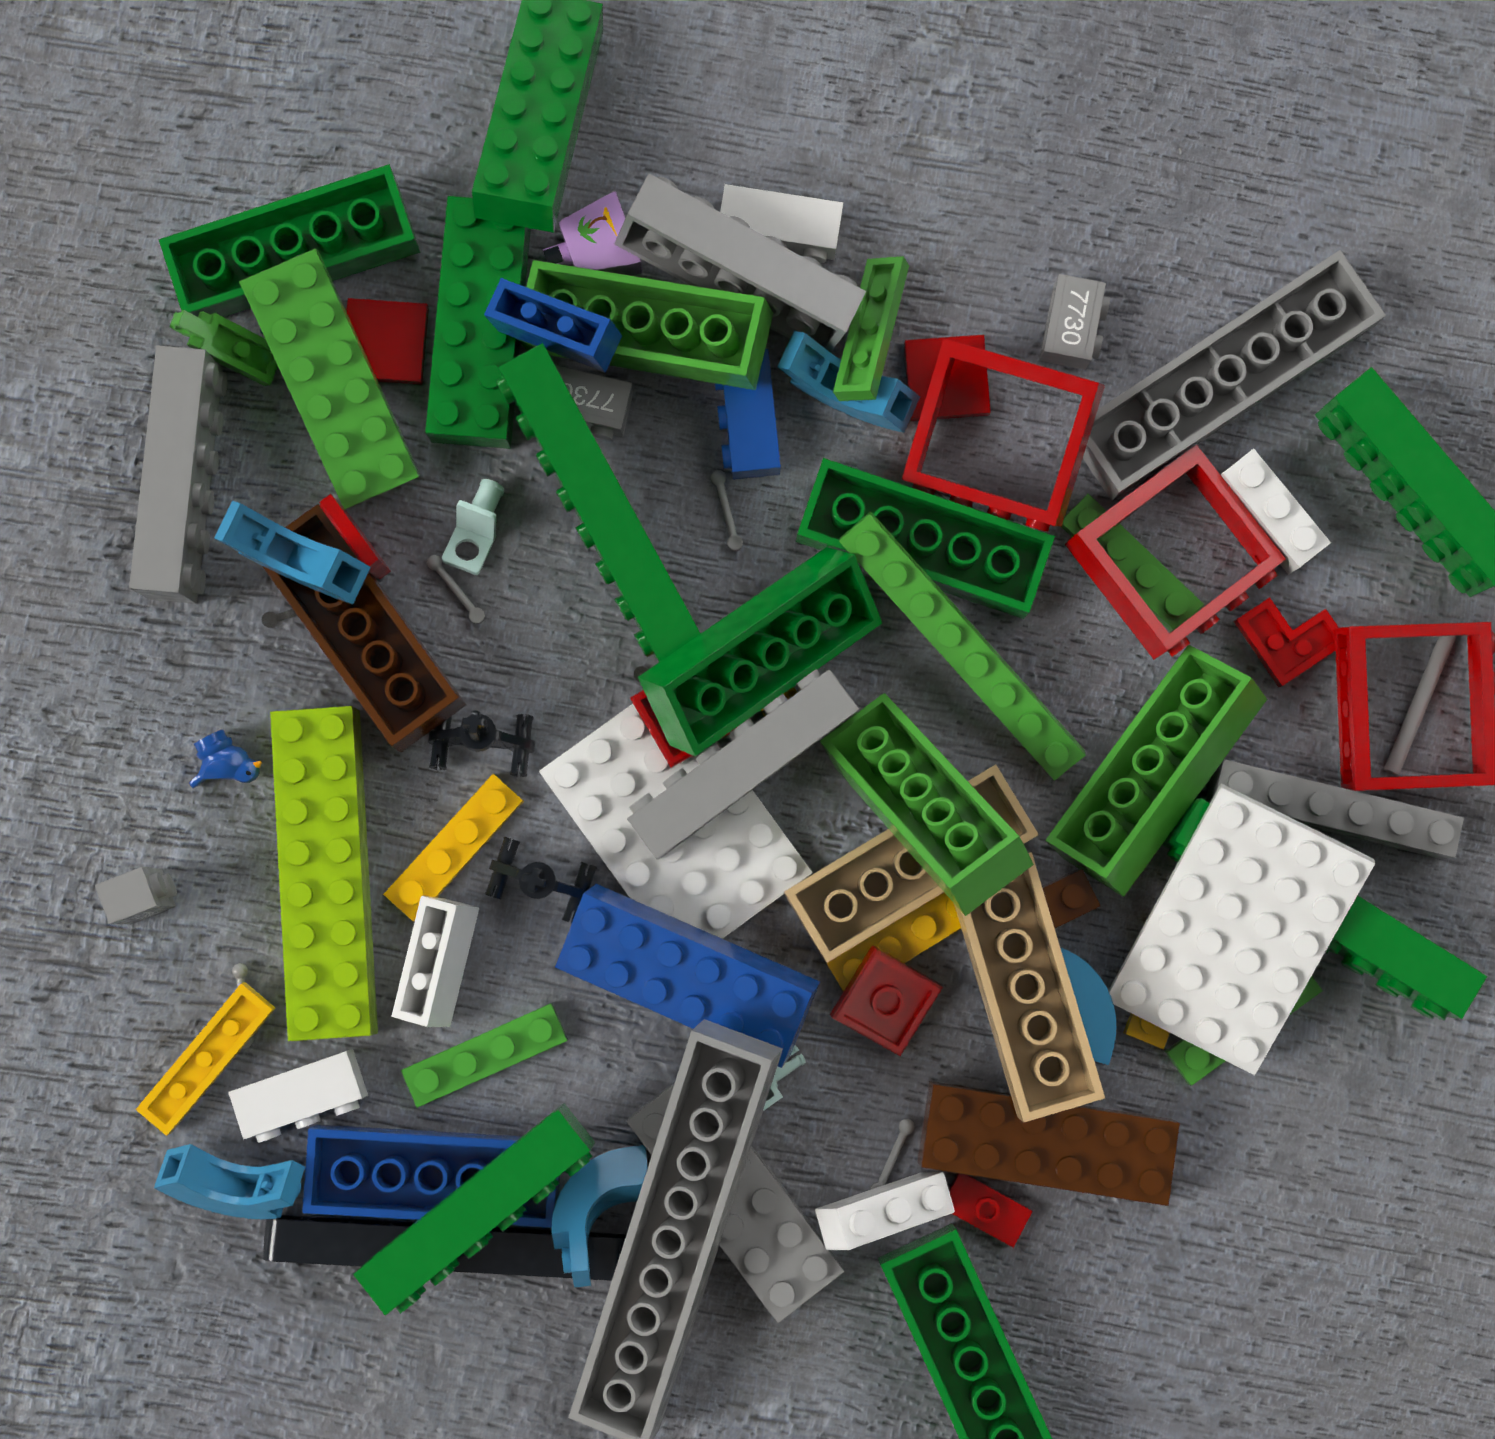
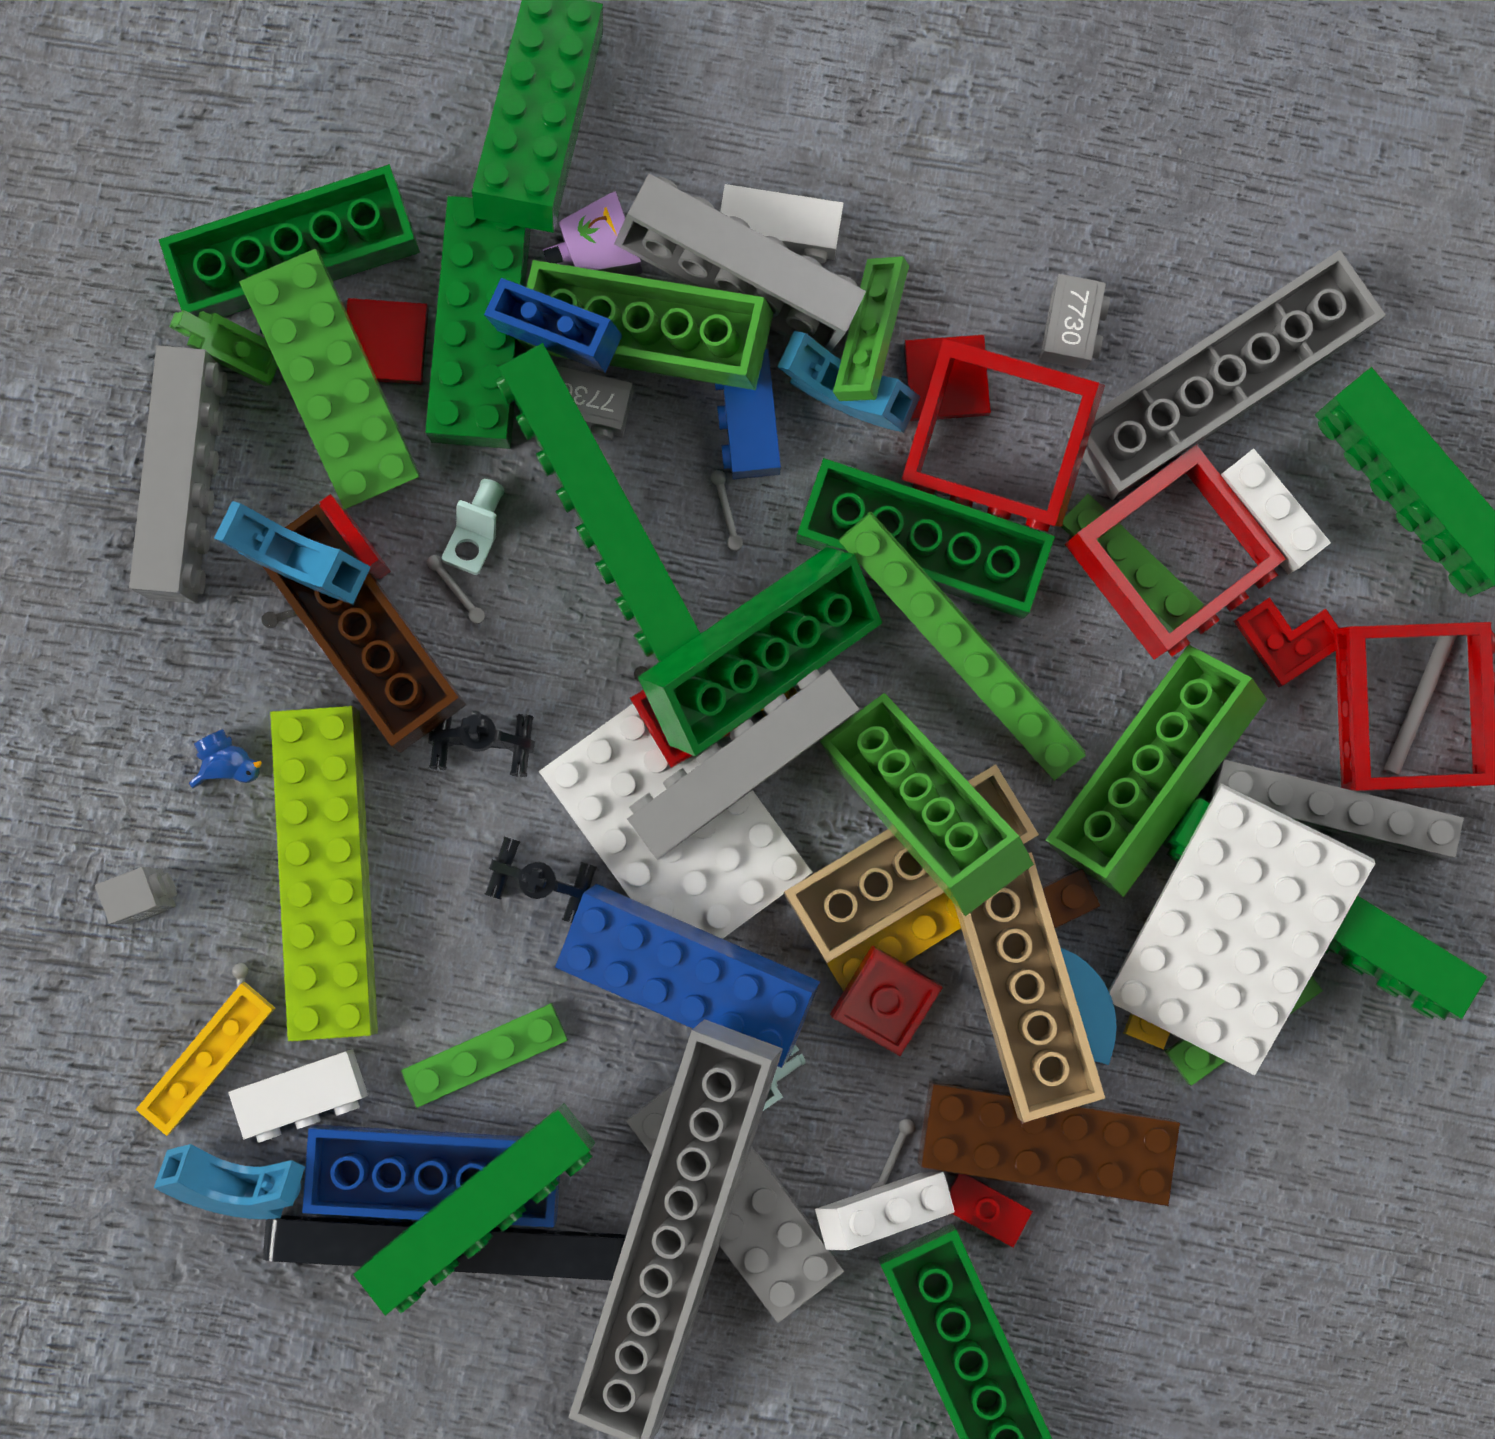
yellow plate [383,774,524,922] -> none
white brick [391,896,479,1027] -> none
dark azure arch [552,1145,648,1288] -> none

